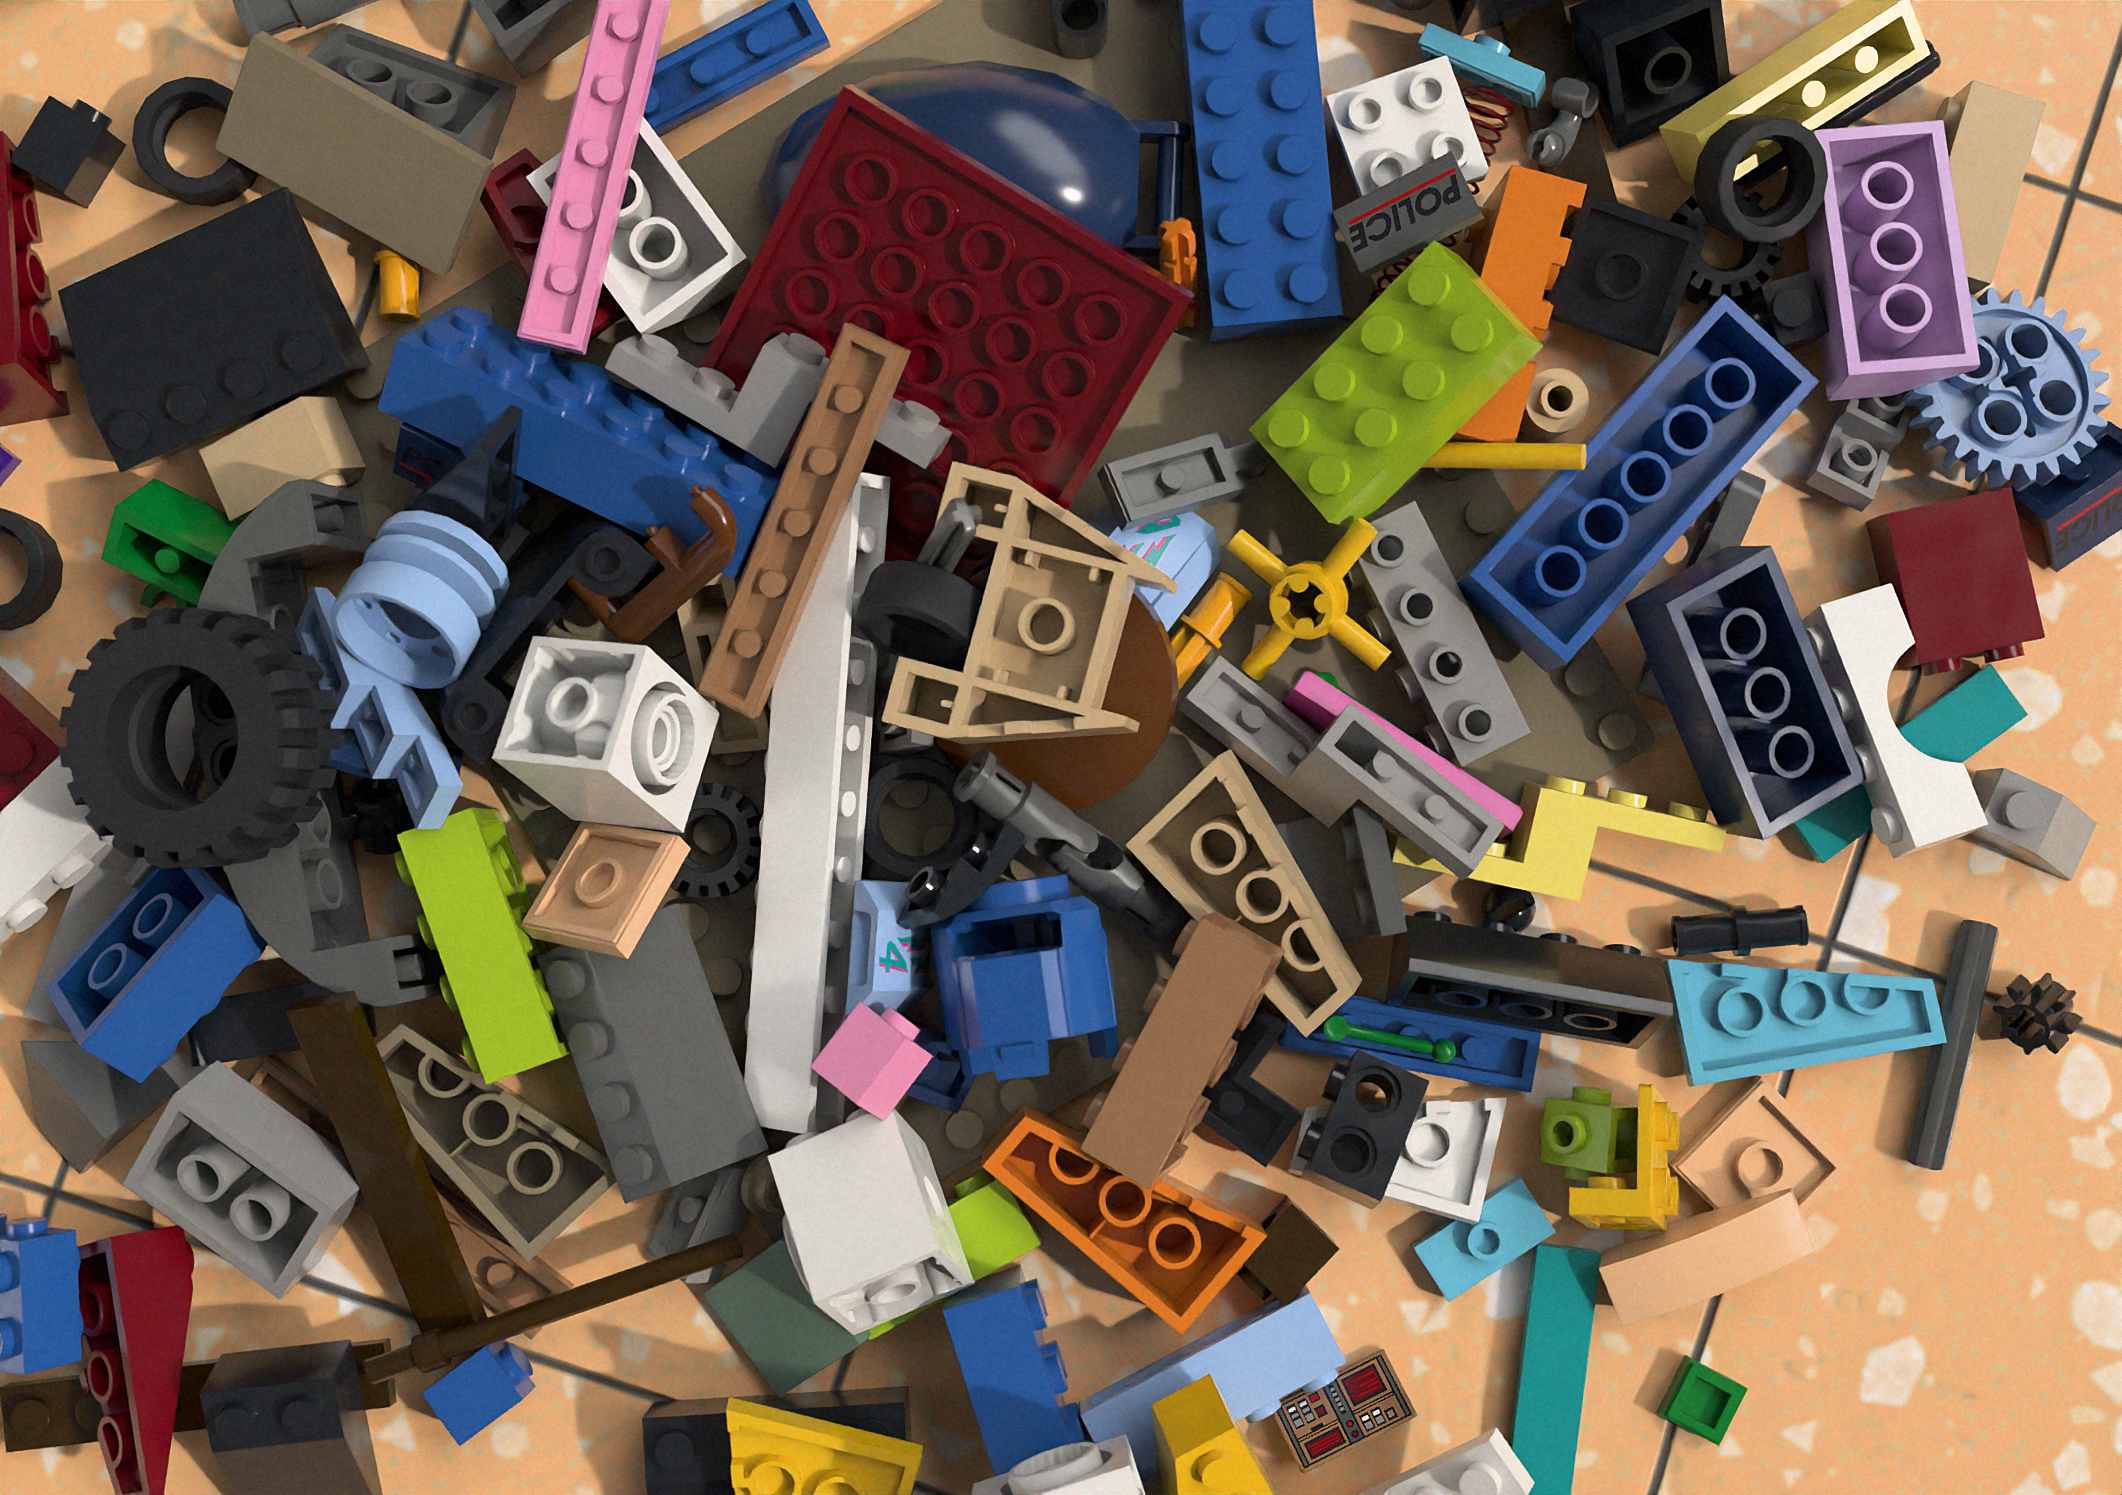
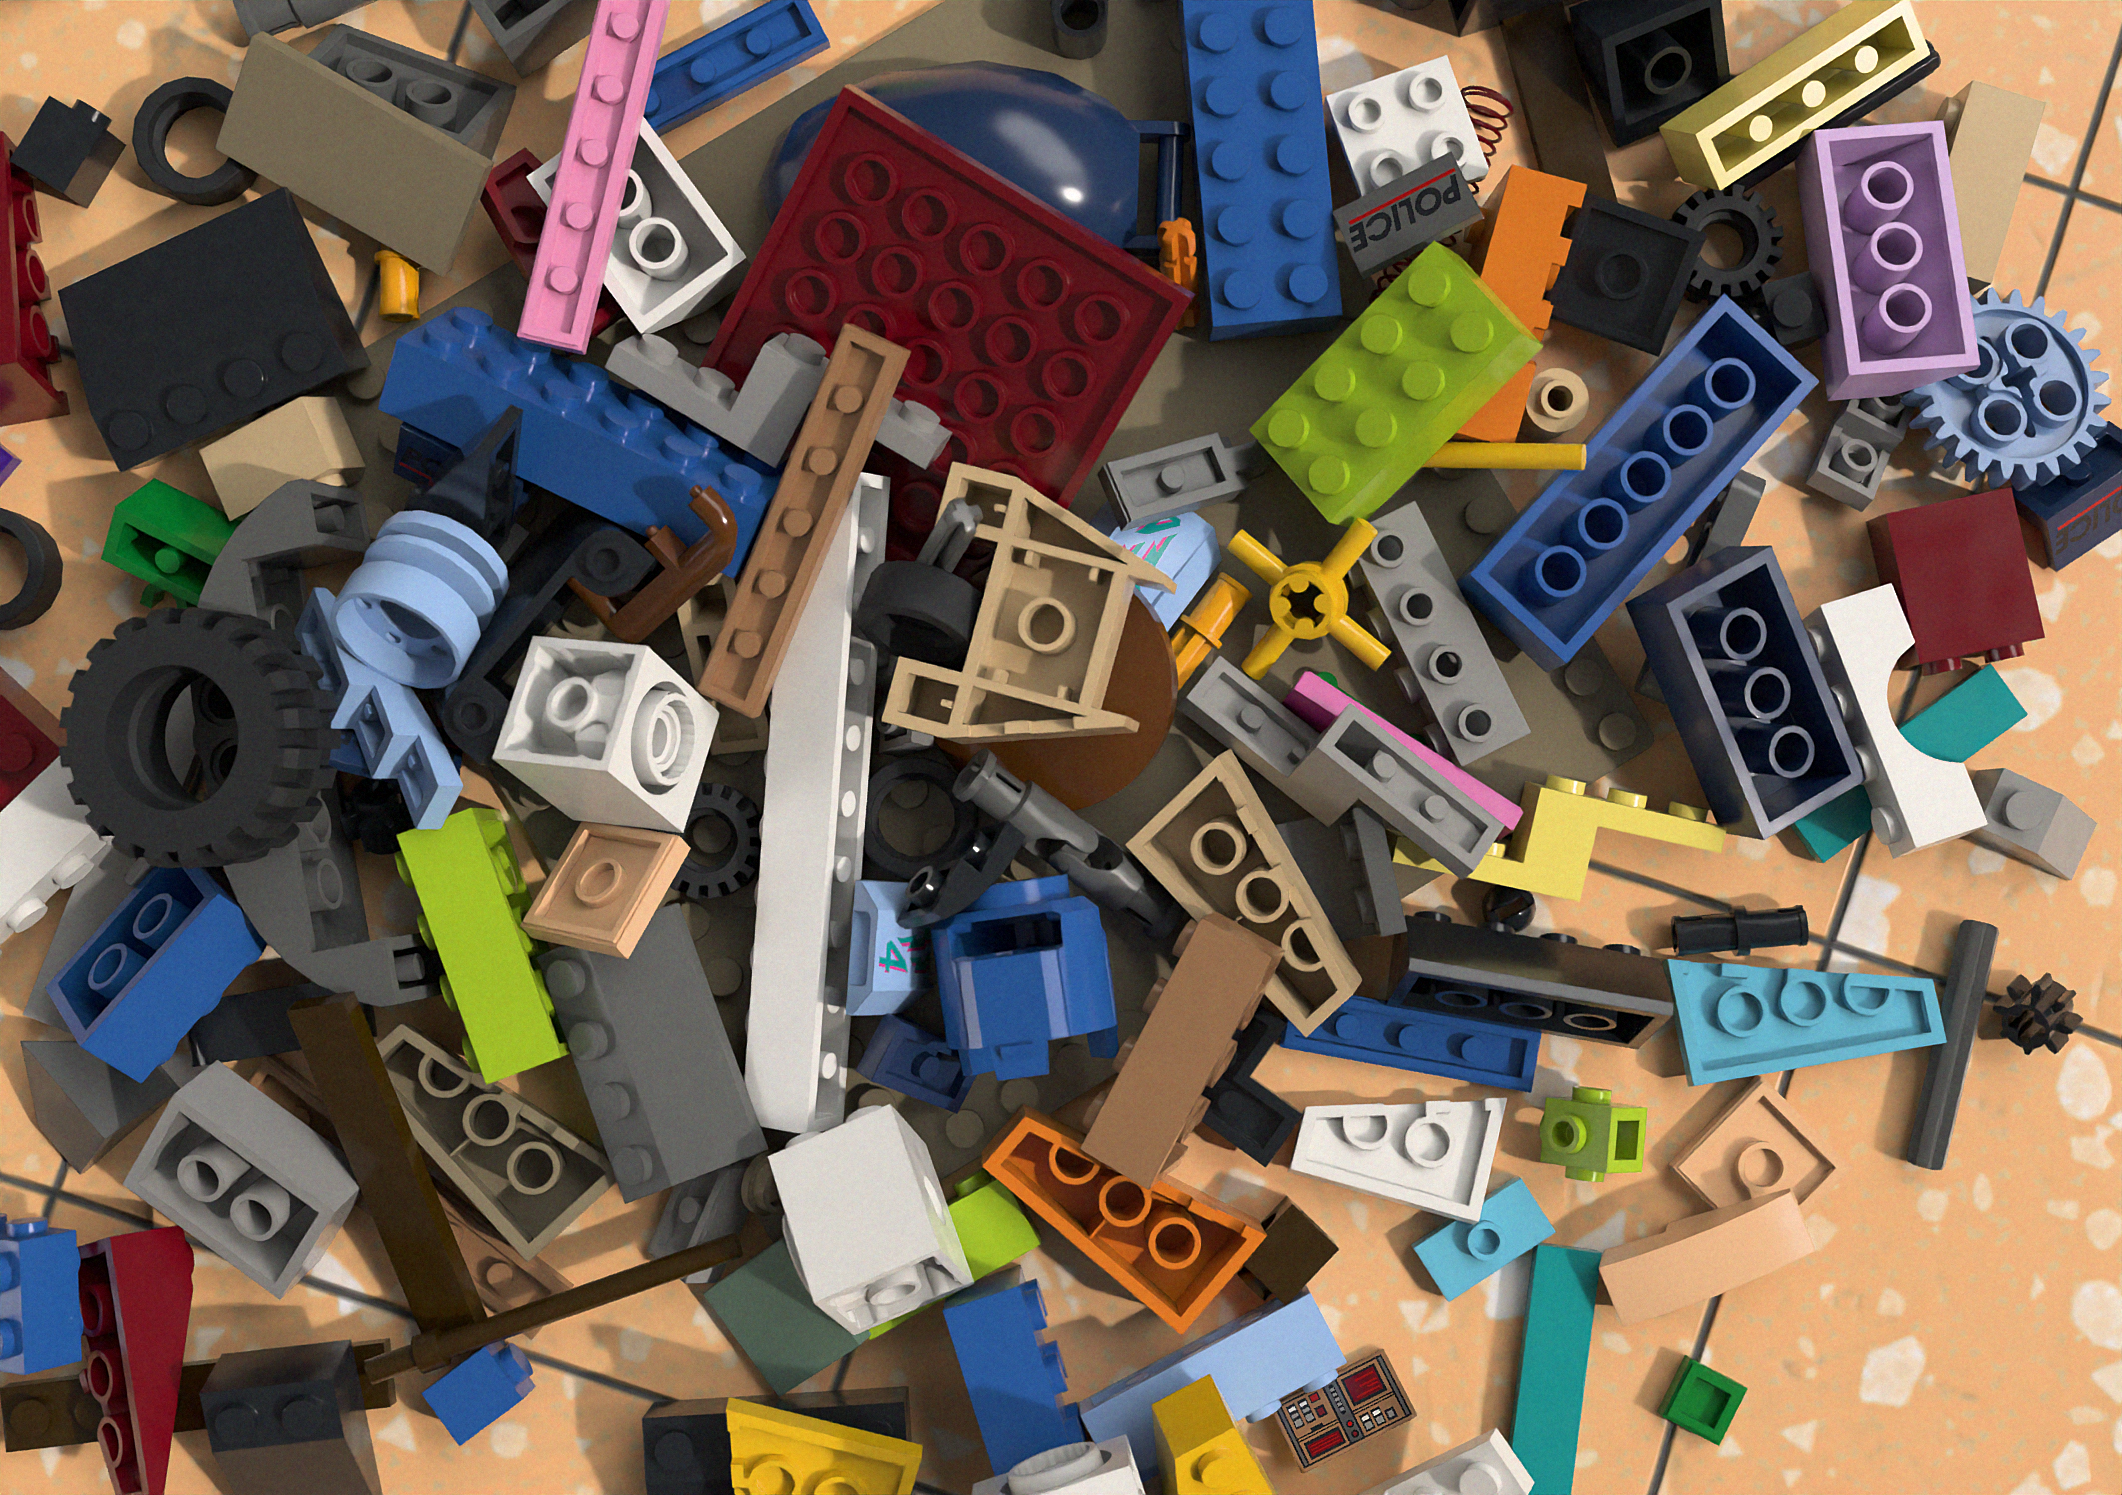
bright pink brick [810,1001,933,1121] -> none
black brick [1297,1049,1430,1210] -> none
green hinge [1323,1015,1456,1063] -> none
medium azure plate [1418,22,1546,109] -> none
dark grey arm [1525,77,1602,167] -> none
yellow bracket [1569,1084,1680,1232] -> none
black tyre [1693,114,1828,244] -> none

